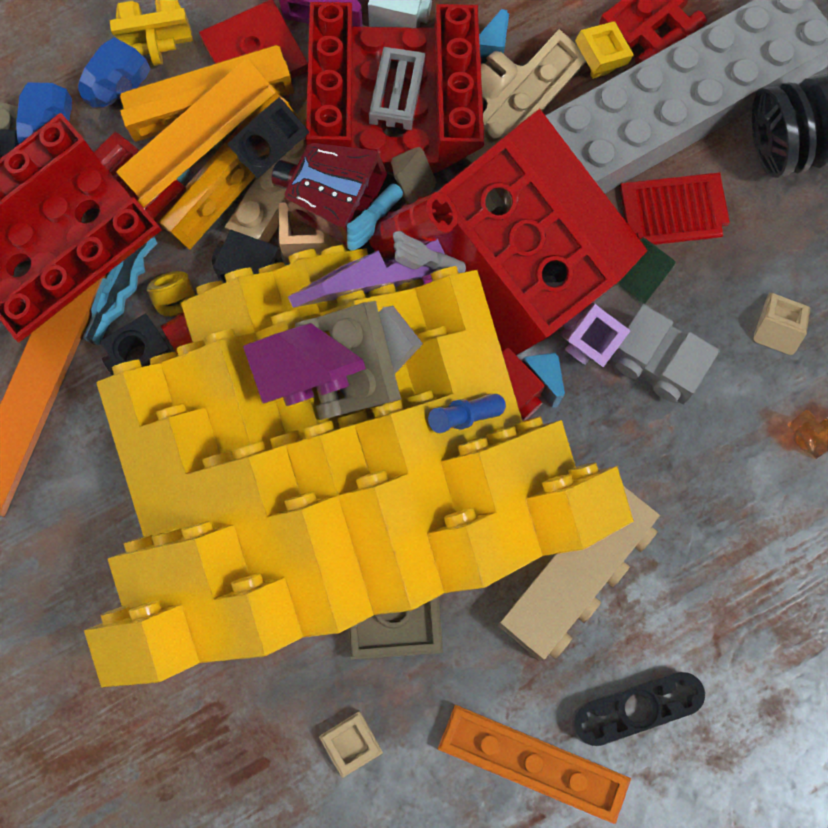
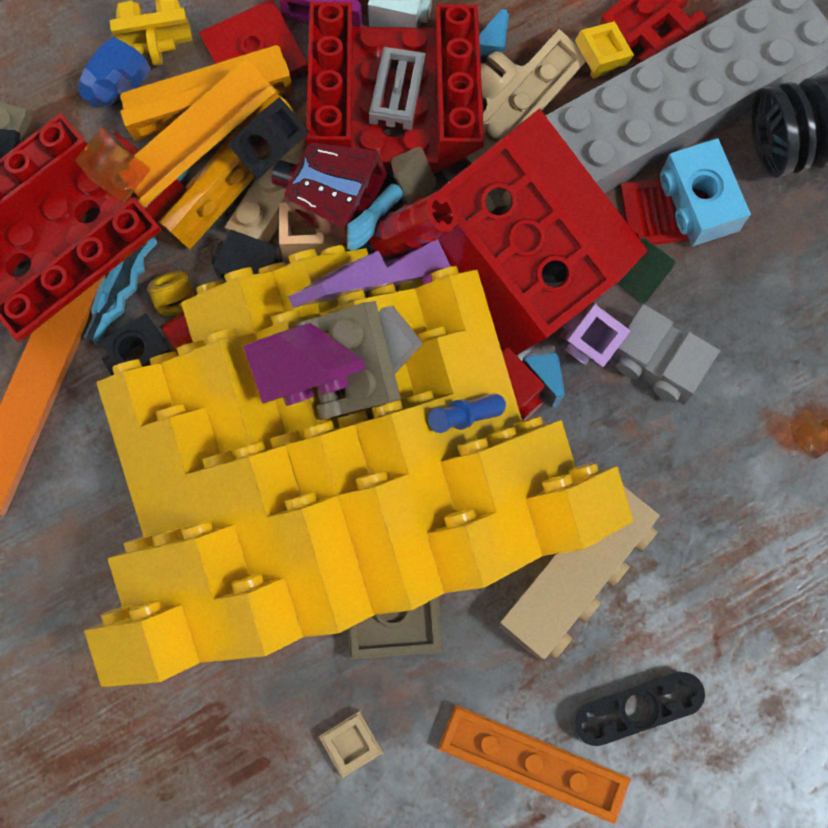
blue rock [16,82,72,144] -> none
light grey piece [393,231,466,273] -> none
tan slope [754,293,811,355] -> none
none -> clear orange bracket [75,127,150,202]
none -> medium azure brick [660,138,751,247]

